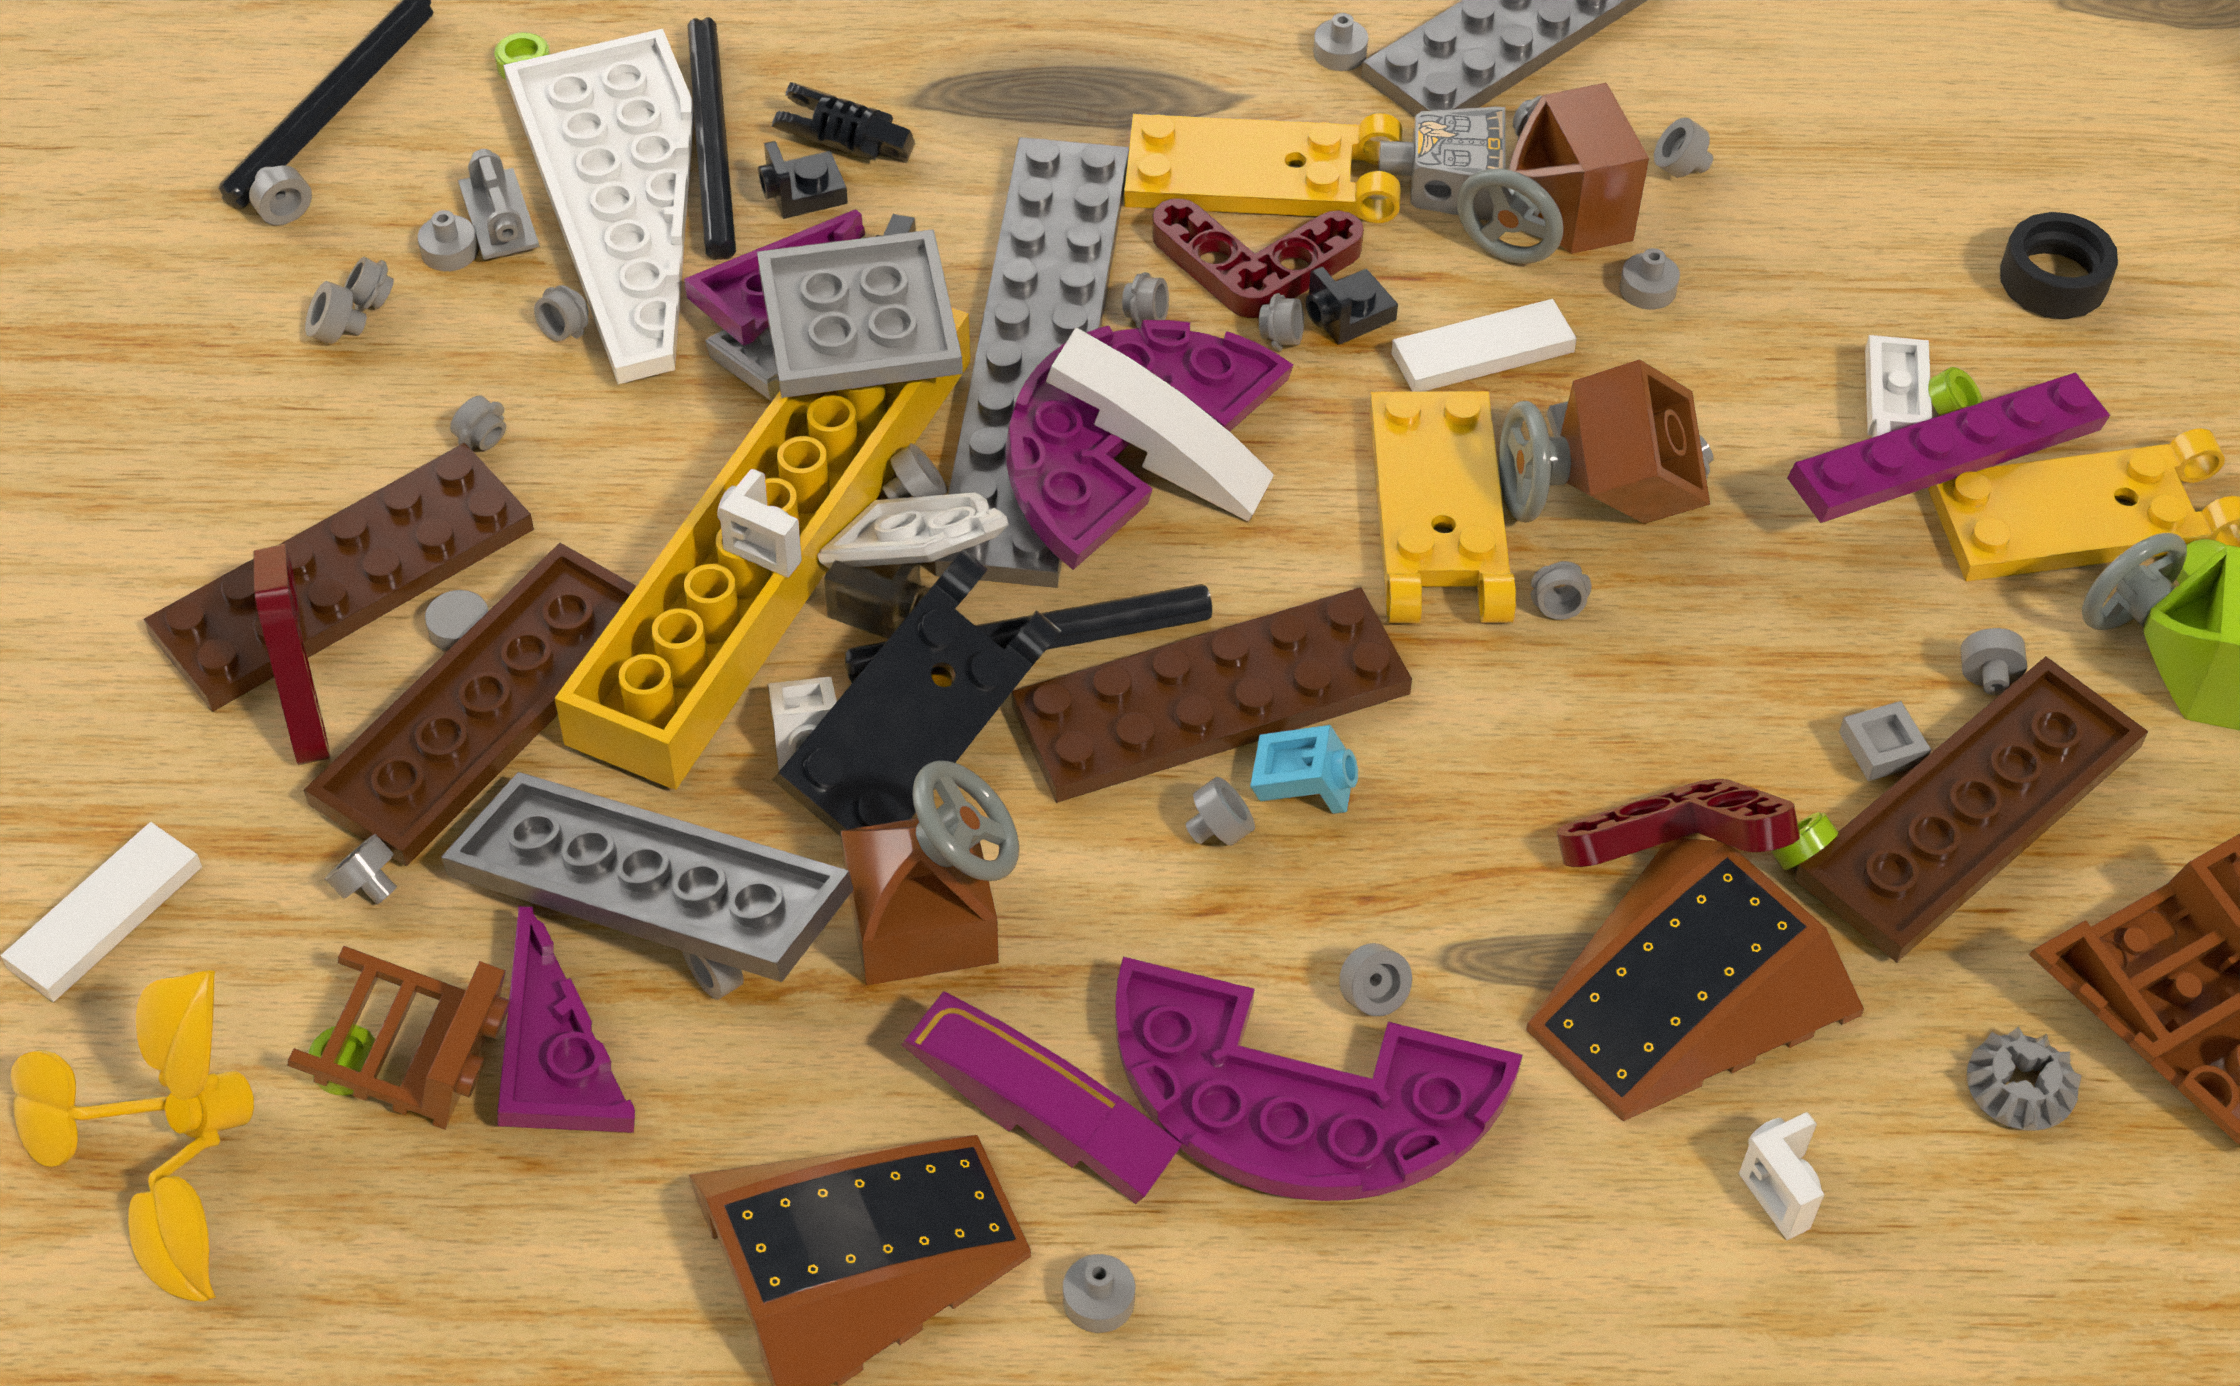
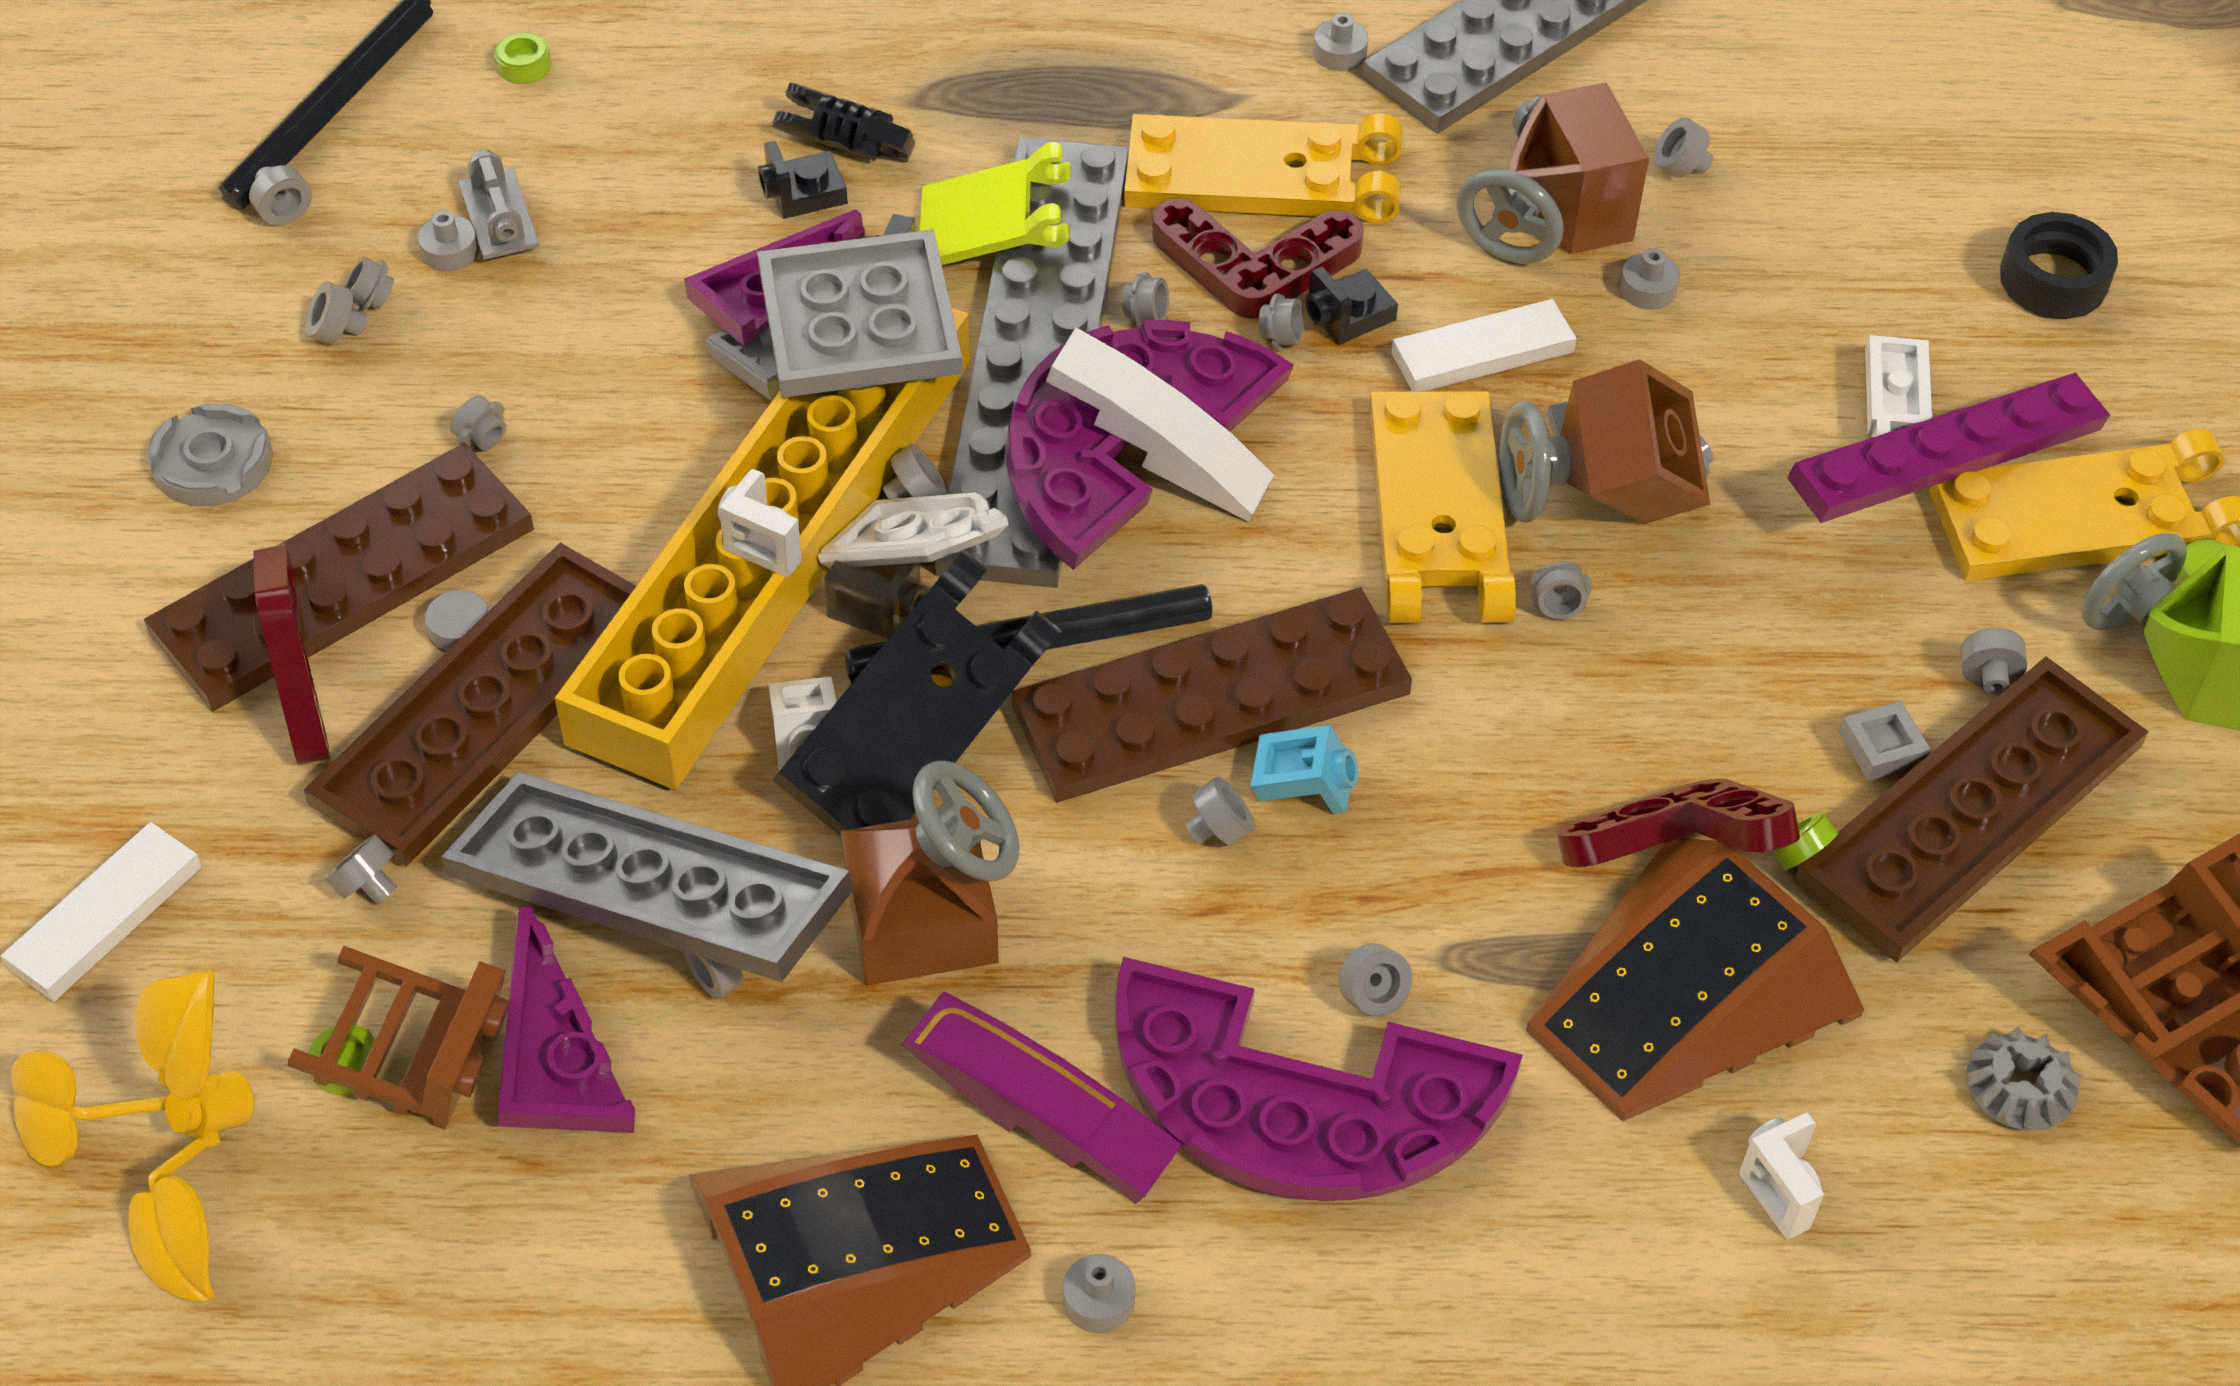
white wing [504,29,694,384] -> none
light grey plate [534,285,589,341] -> none
black axle [687,17,736,260] -> none
light grey torso [1378,107,1506,221] -> none
lime tile [1928,367,1983,416] -> none
none -> light grey tile [147,404,273,506]
none -> neon yellow flag [920,142,1071,265]

